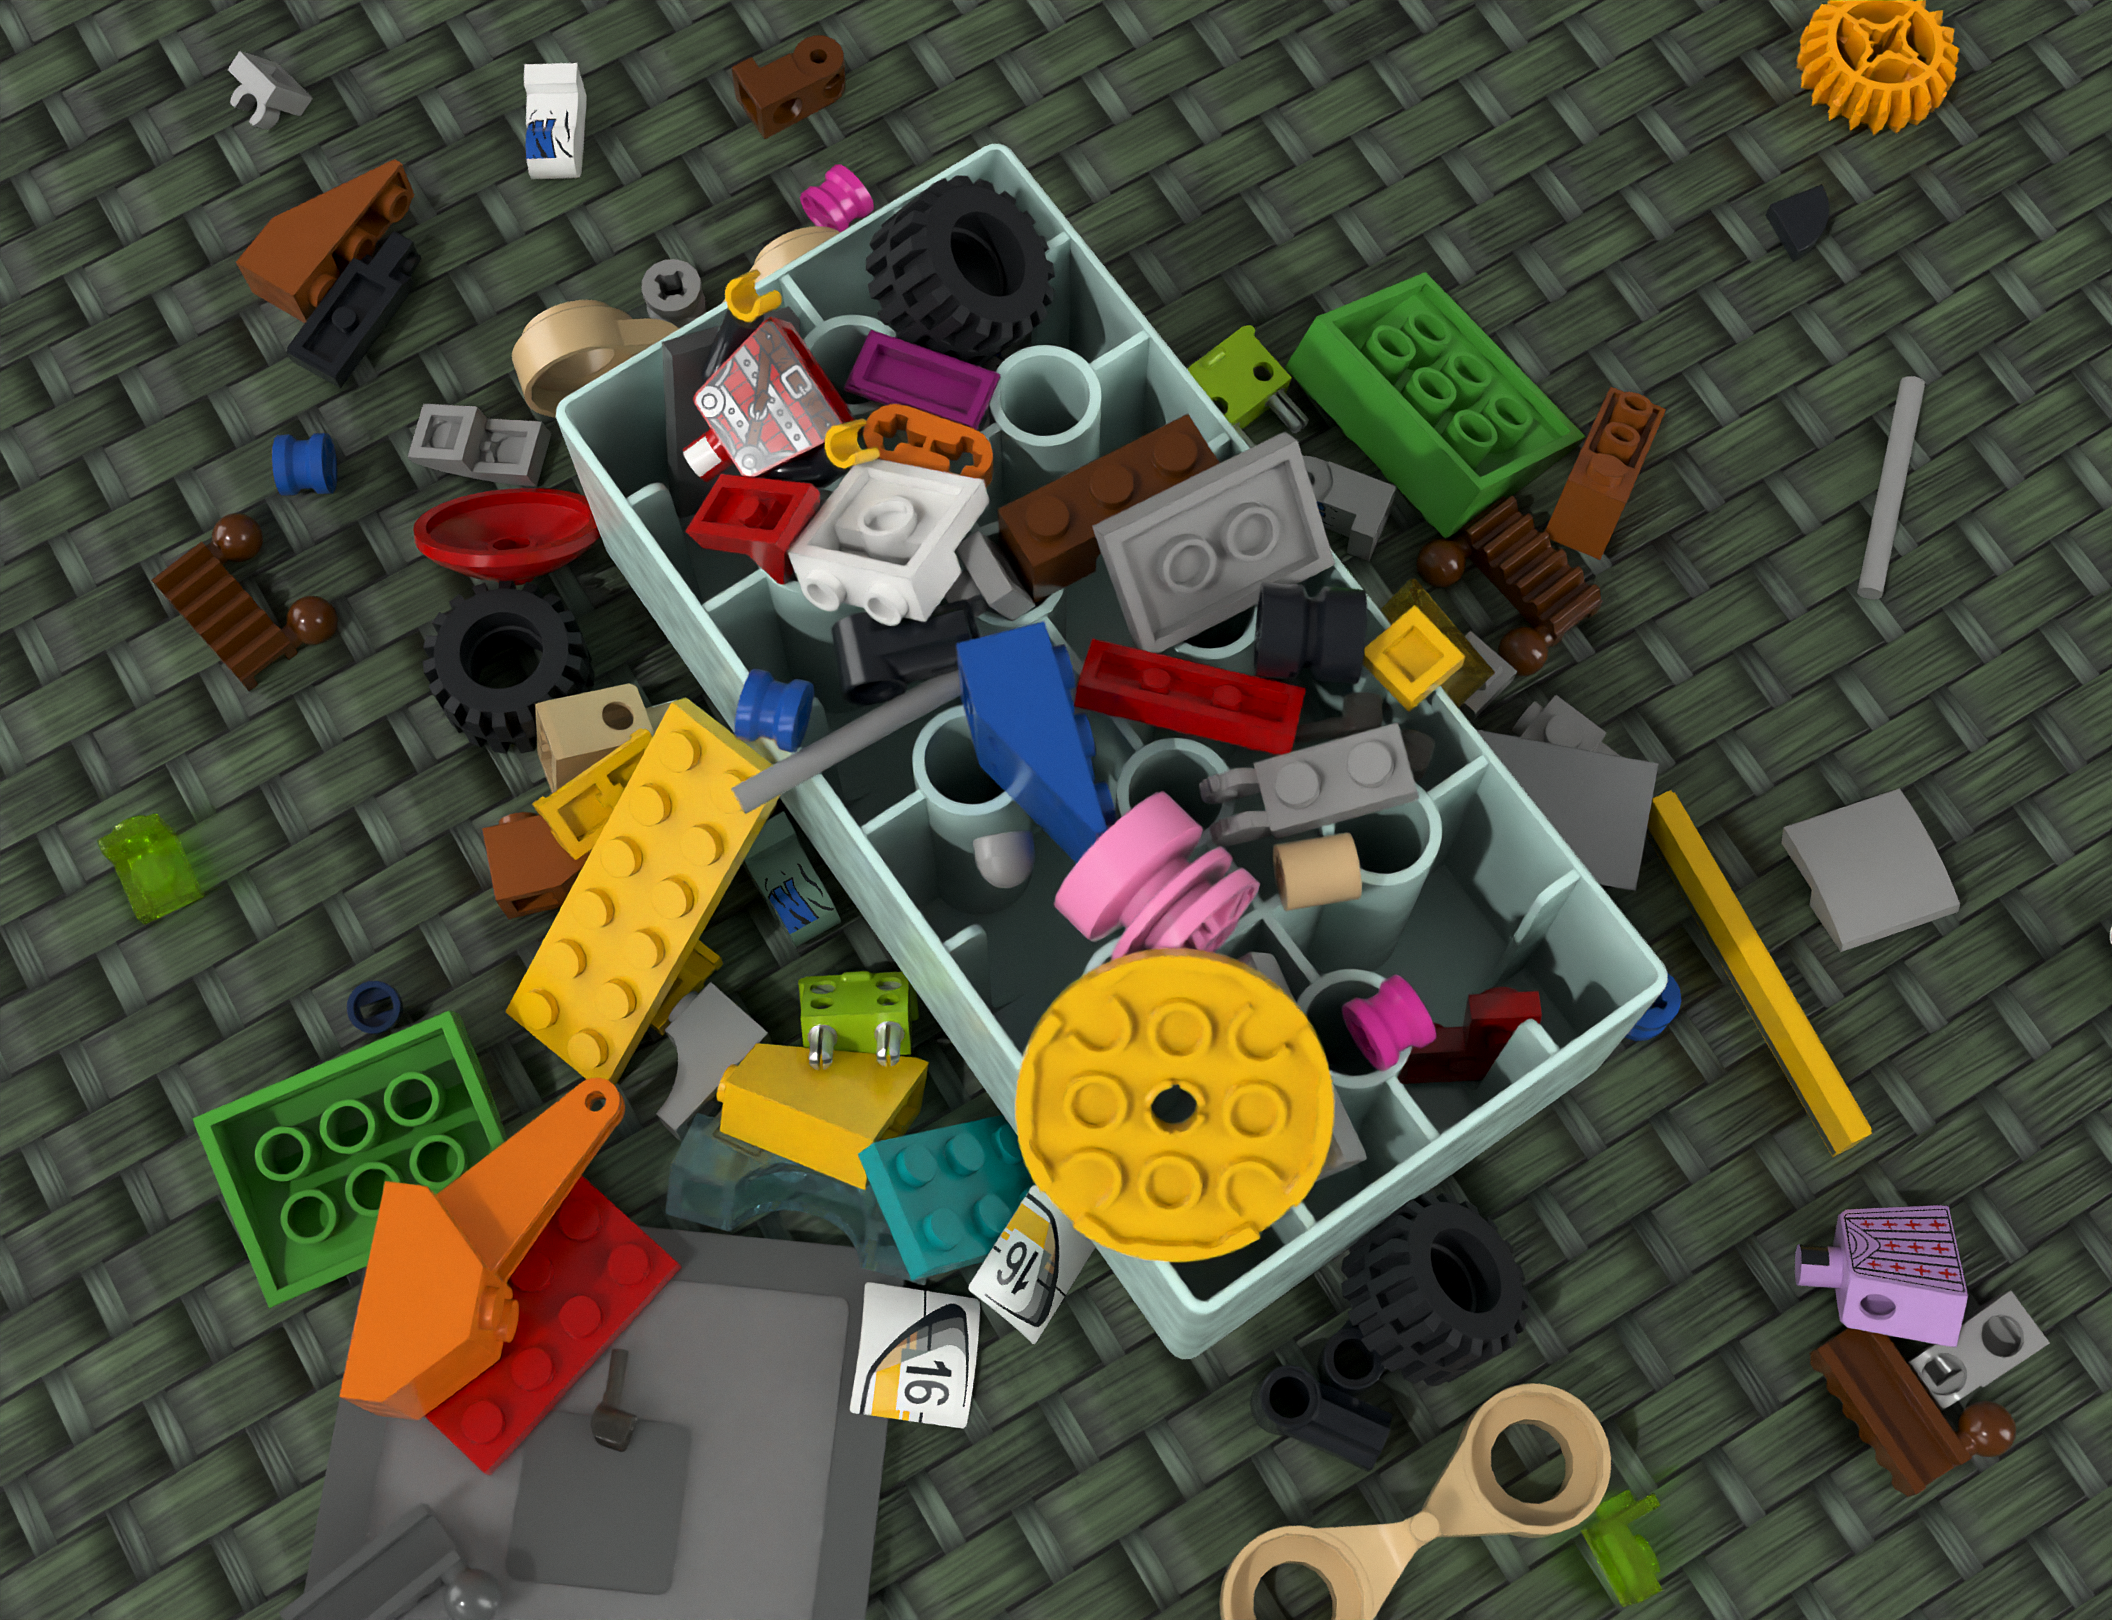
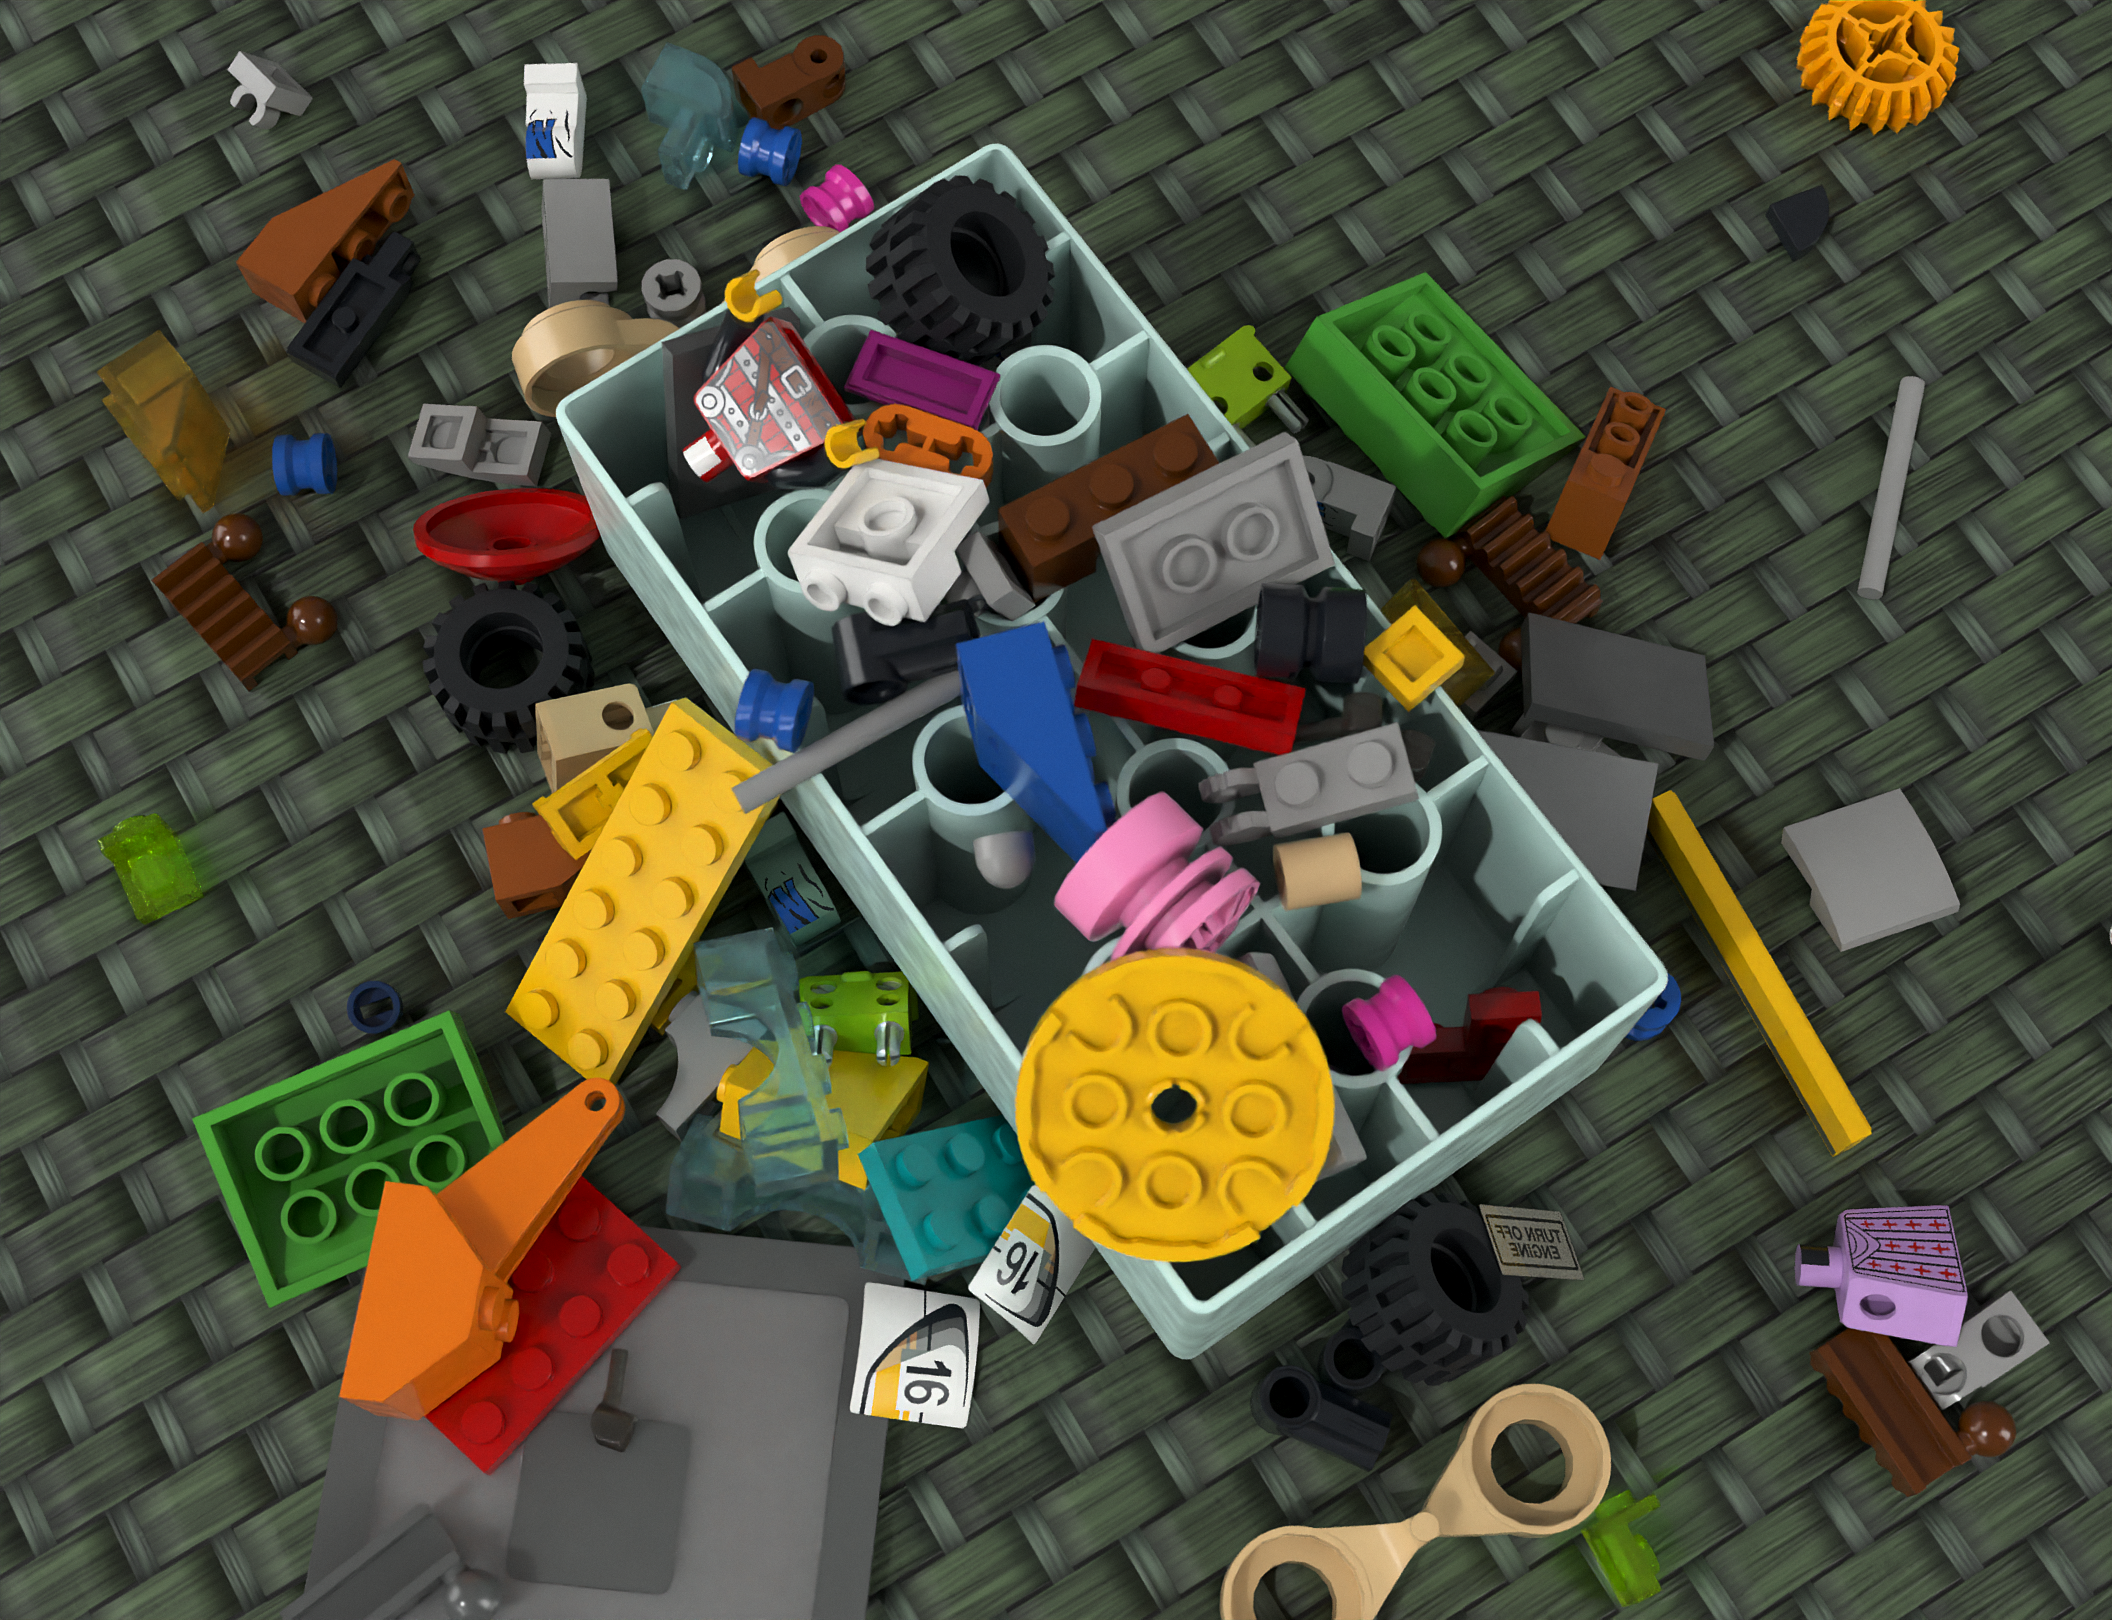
red slope [685,474,820,585] -> none
none -> clear yellow slope [96,330,230,514]
none -> light grey hinge [541,179,618,308]
none -> clear light blue brick [641,42,738,191]
none -> clear light blue arch [694,927,849,1198]
none -> blue wheel [738,117,802,186]
none -> clear smoke sticker [1479,1204,1585,1280]
none -> dark grey tile [1520,612,1714,761]

